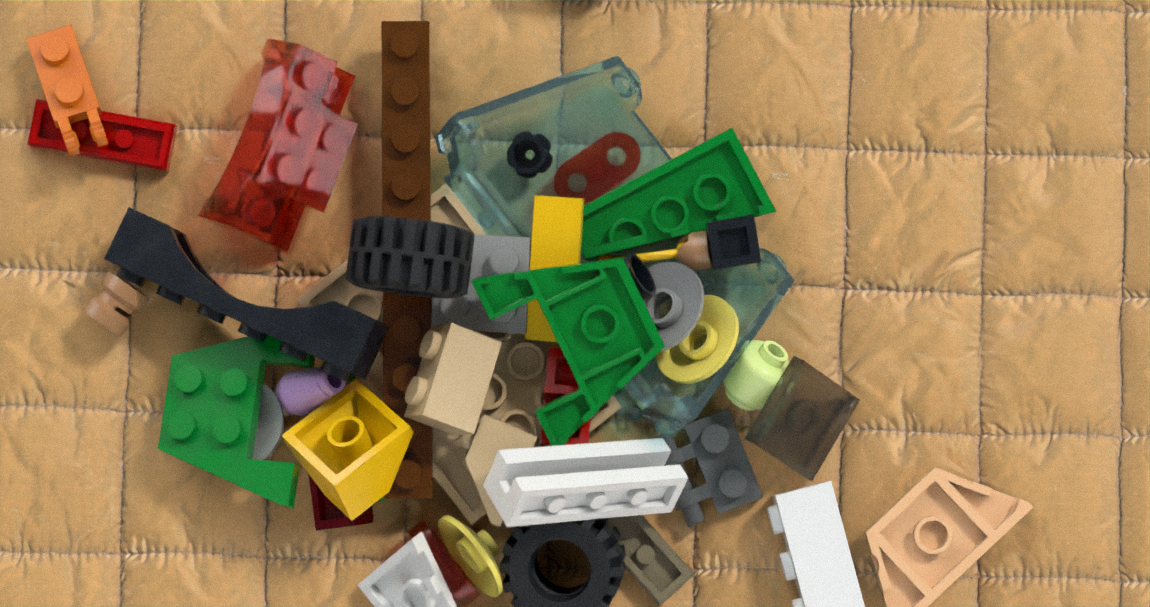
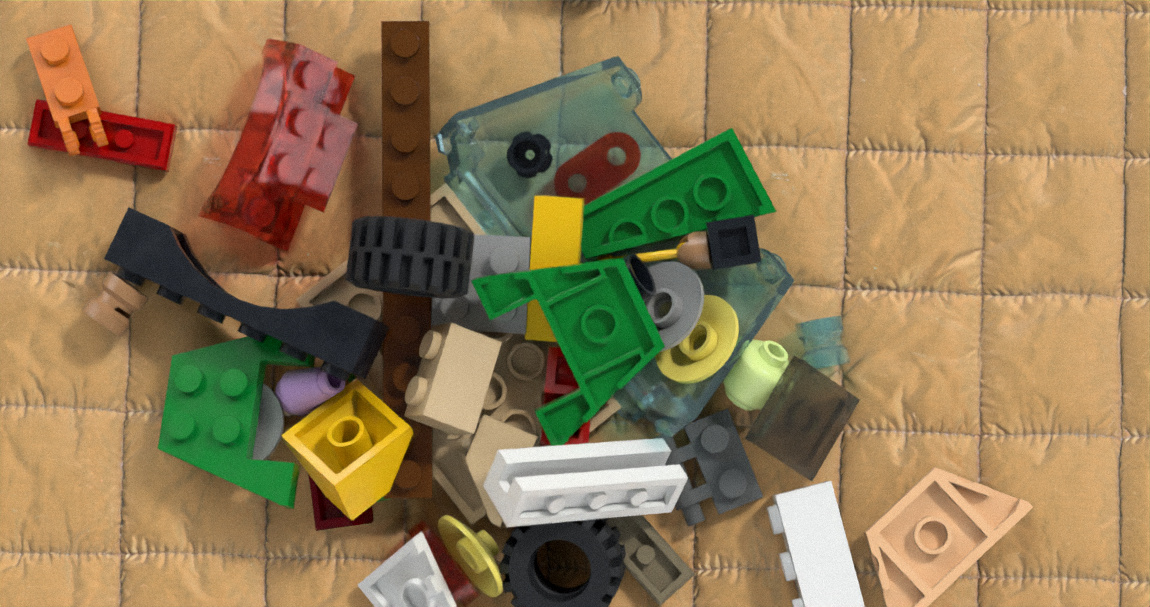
none -> clear light blue wheel [795,316,850,371]

